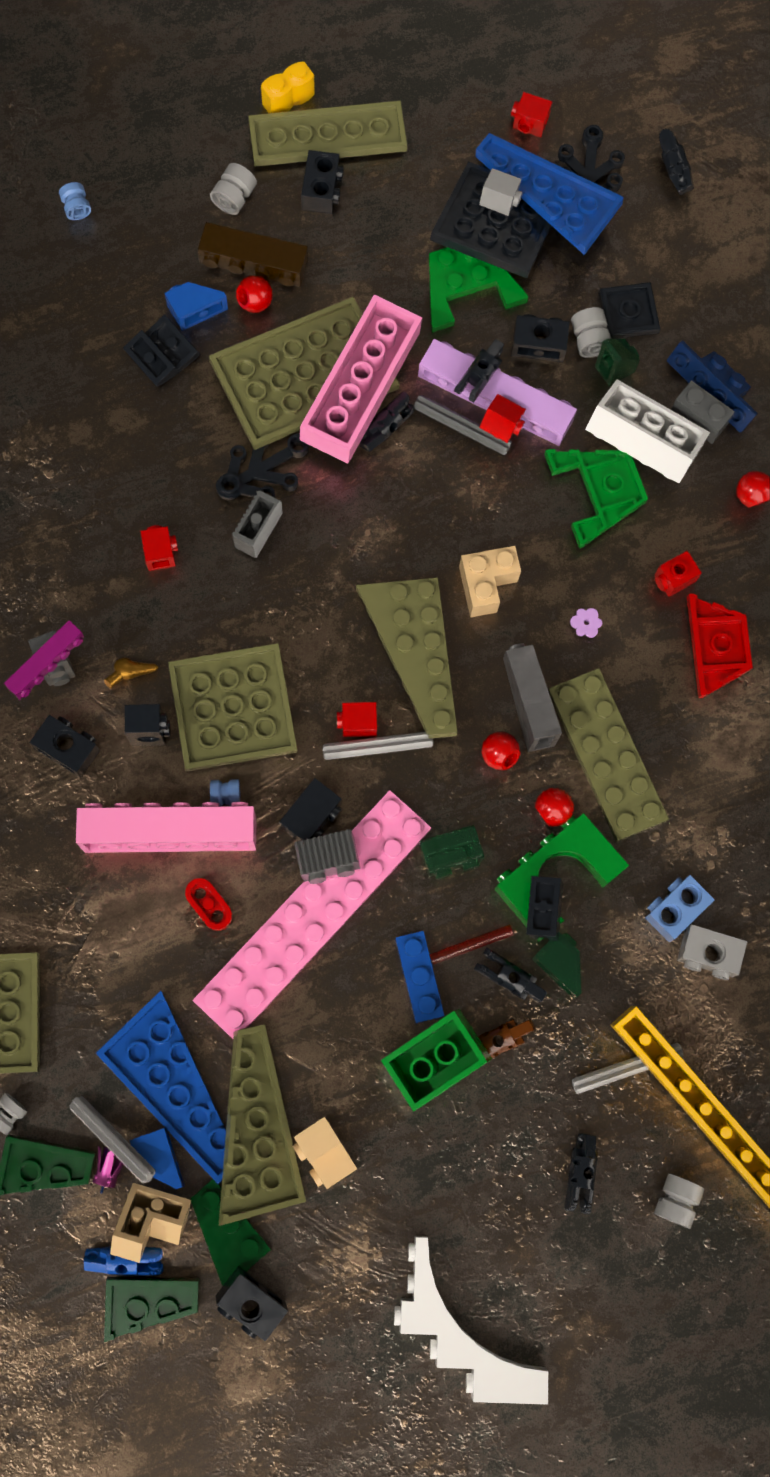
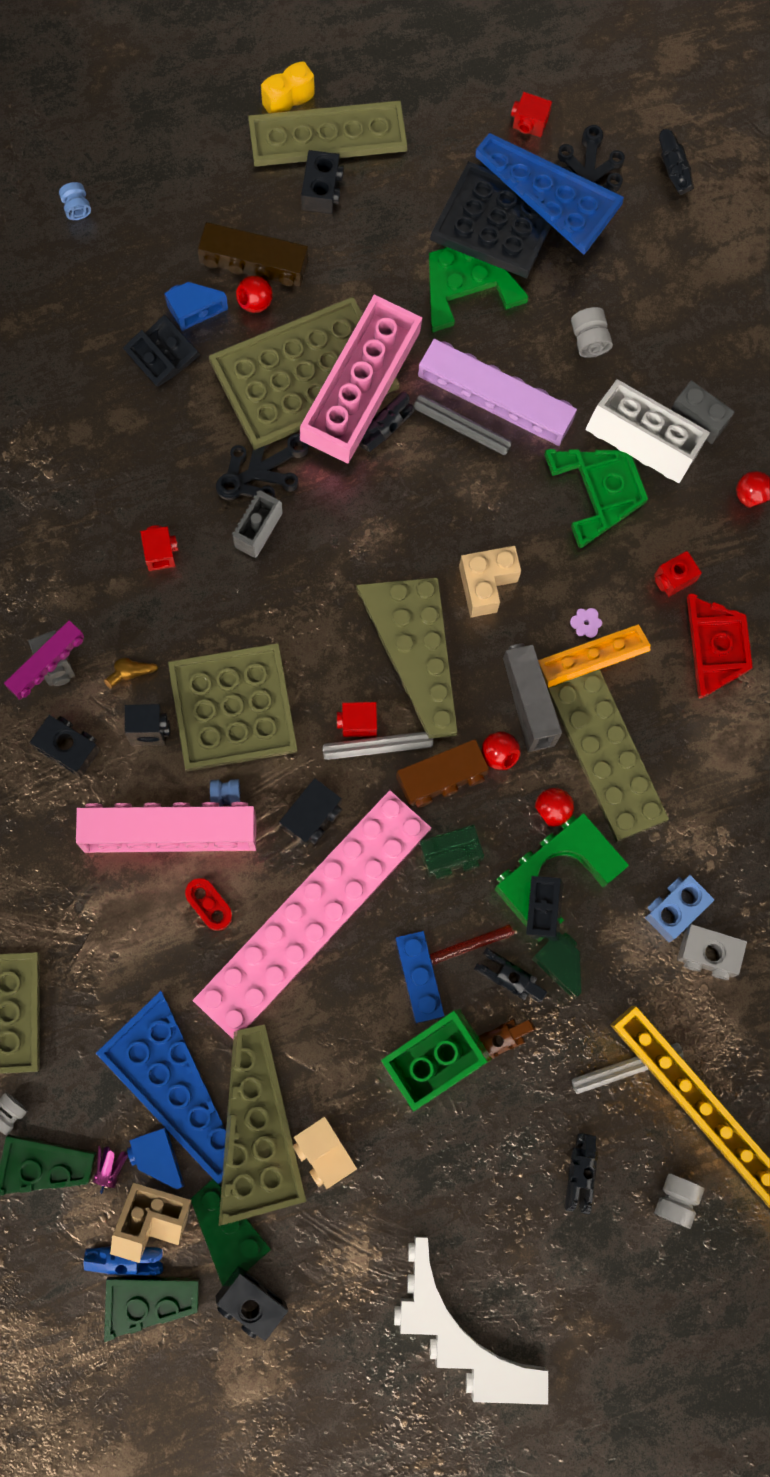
light grey axle [69,1096,156,1183] -> none
light grey wheel [210,163,257,215] -> none
dark grey brick [294,829,361,884] -> none
black hinge [454,339,504,403] -> none
light grey brick [479,168,523,216] -> none
red brick [479,394,526,443] -> none
black brick [511,314,570,363] -> none
clear green slope [595,339,640,387] -> none
black tile [598,282,660,339] -> none
dark blue bracket [667,340,758,432] -> none
none -> reddish brown brick [396,739,489,808]
none -> light orange plate [538,624,650,688]

